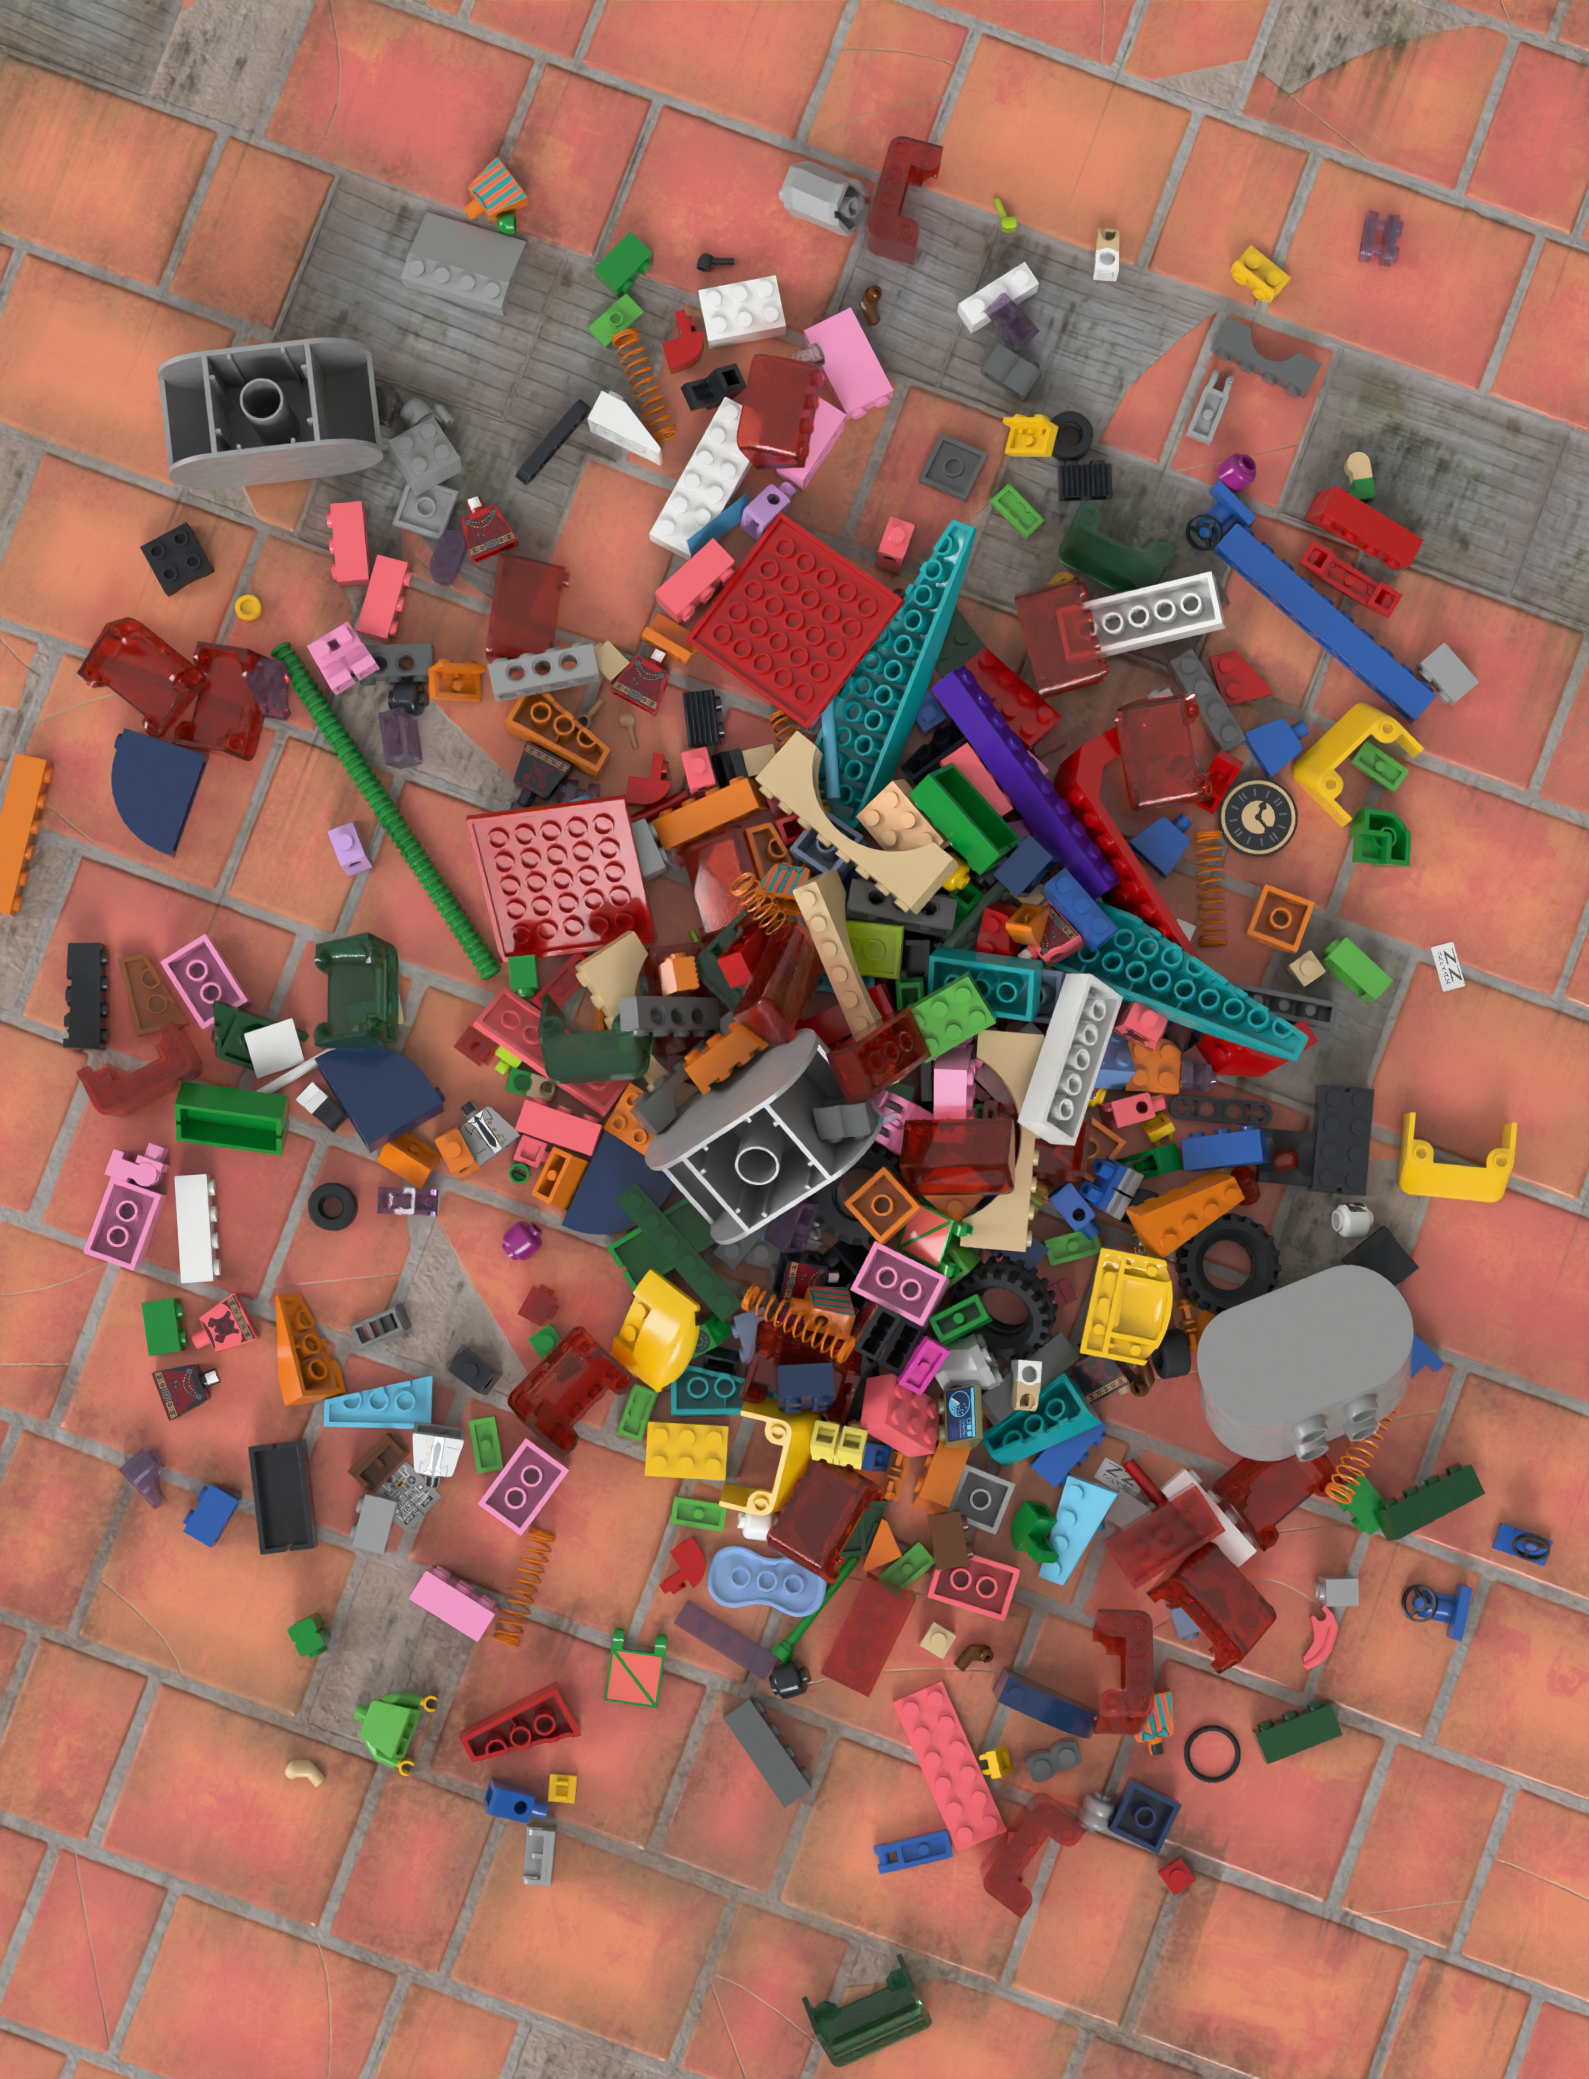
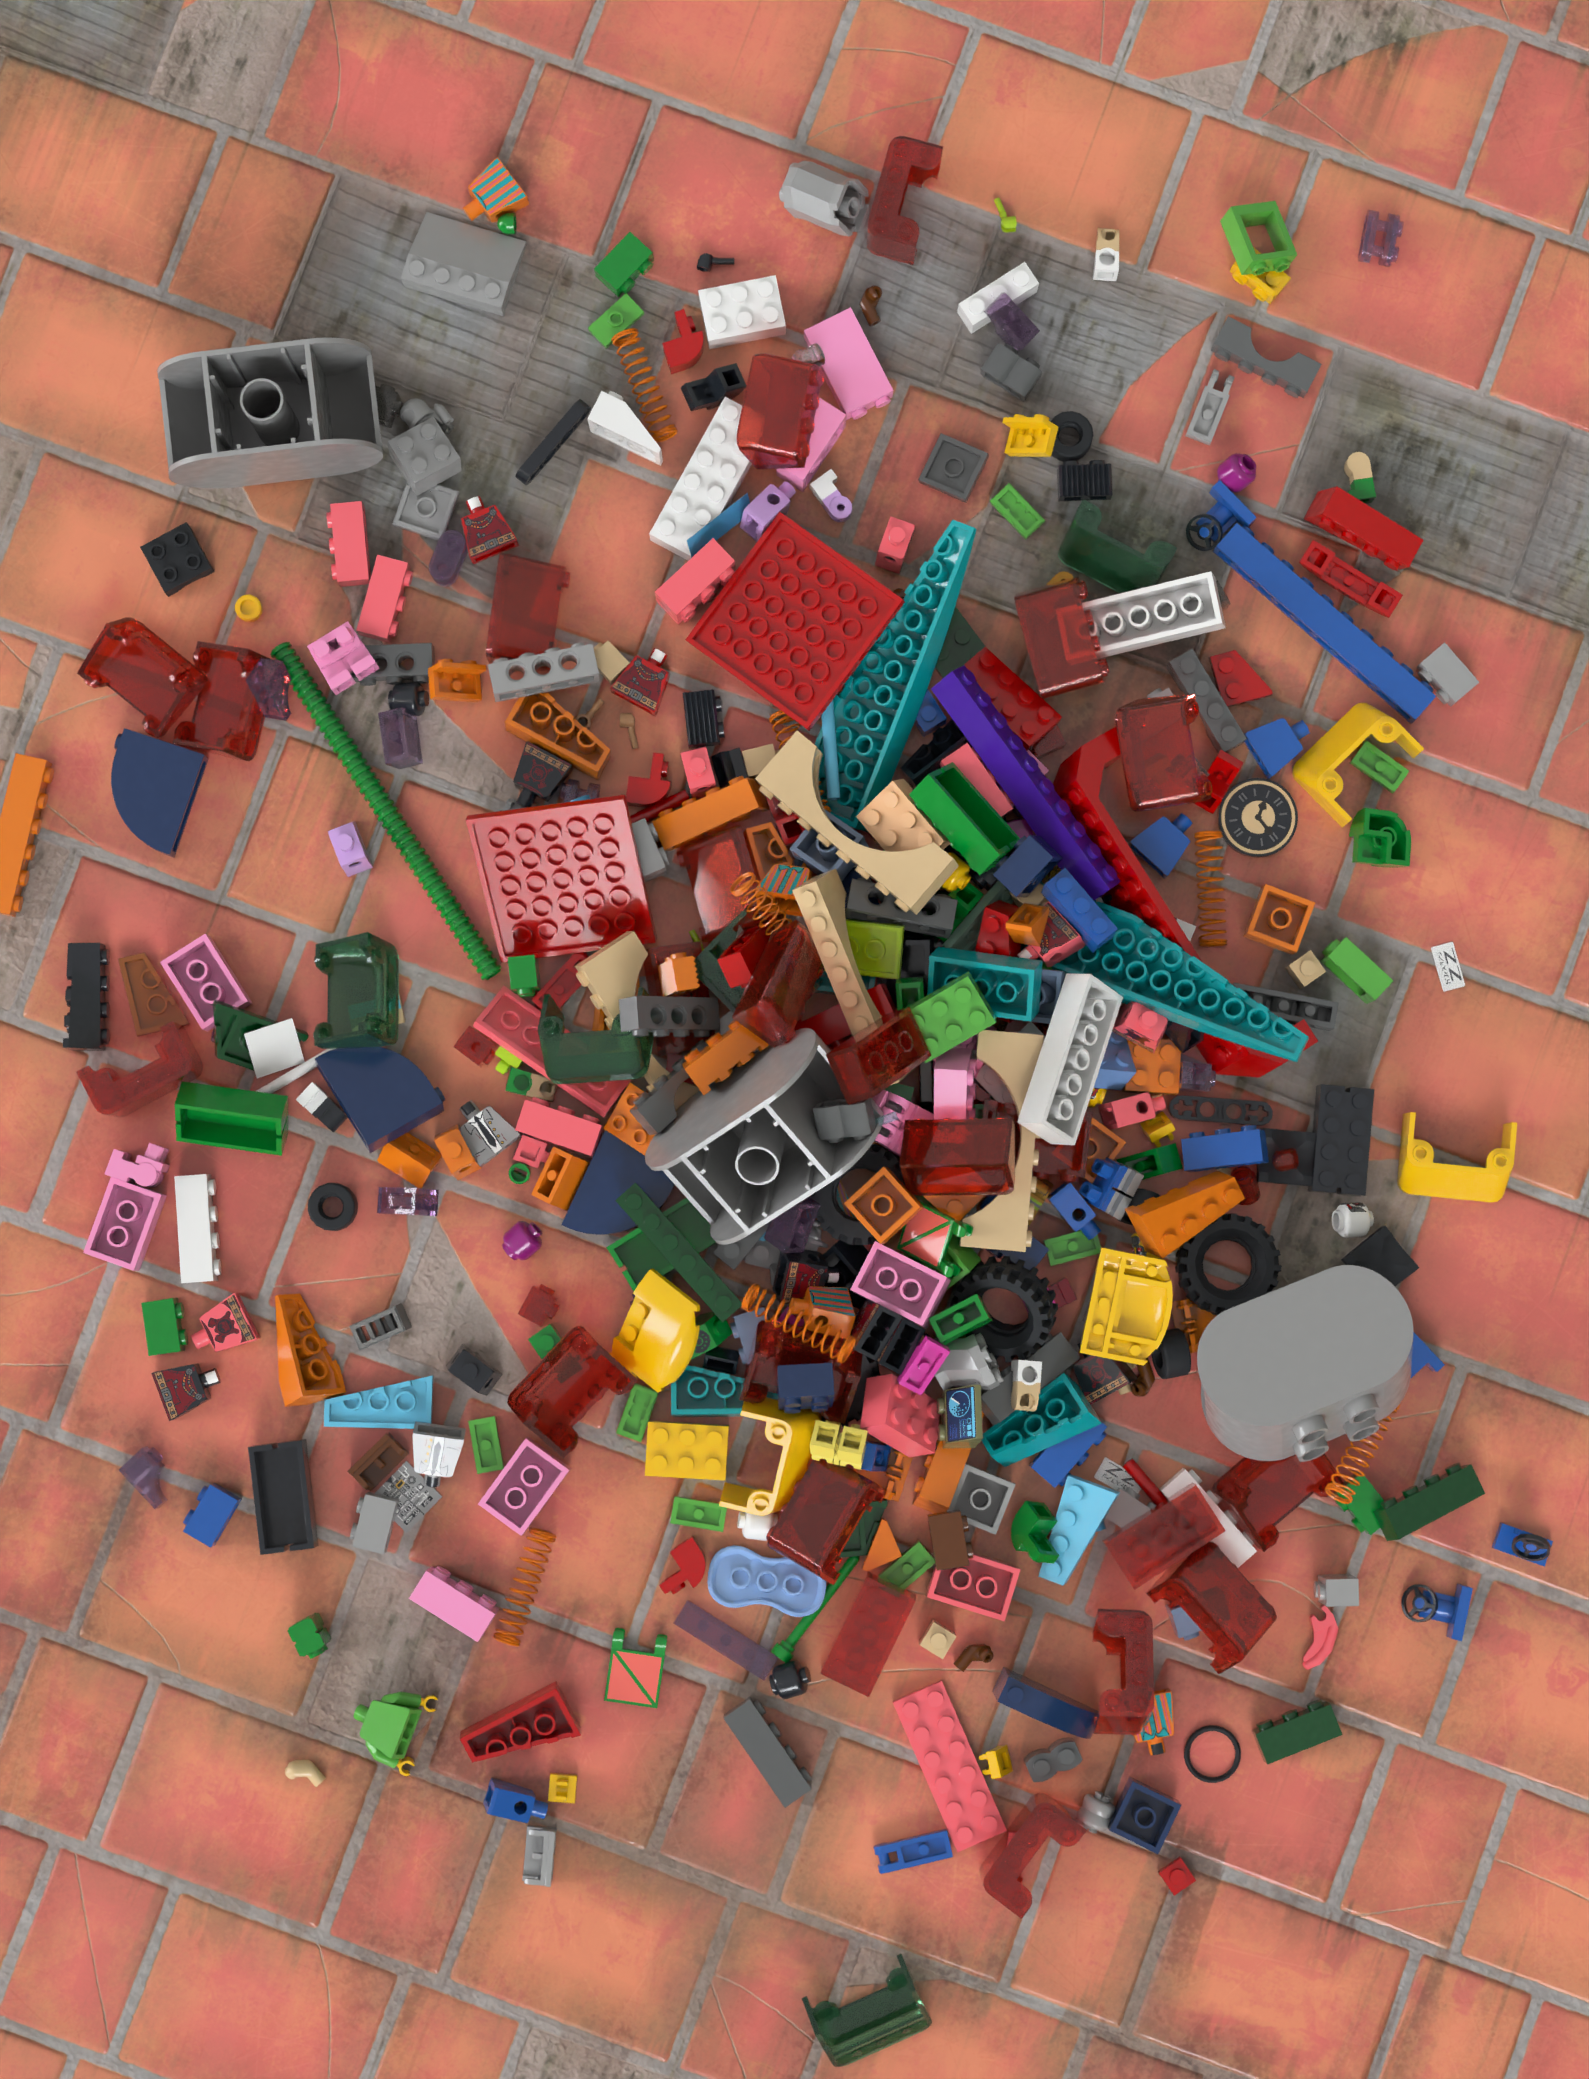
orange panel [641,613,698,666] -> none
none -> leg [809,469,852,522]
none -> bright green window [1220,201,1297,275]

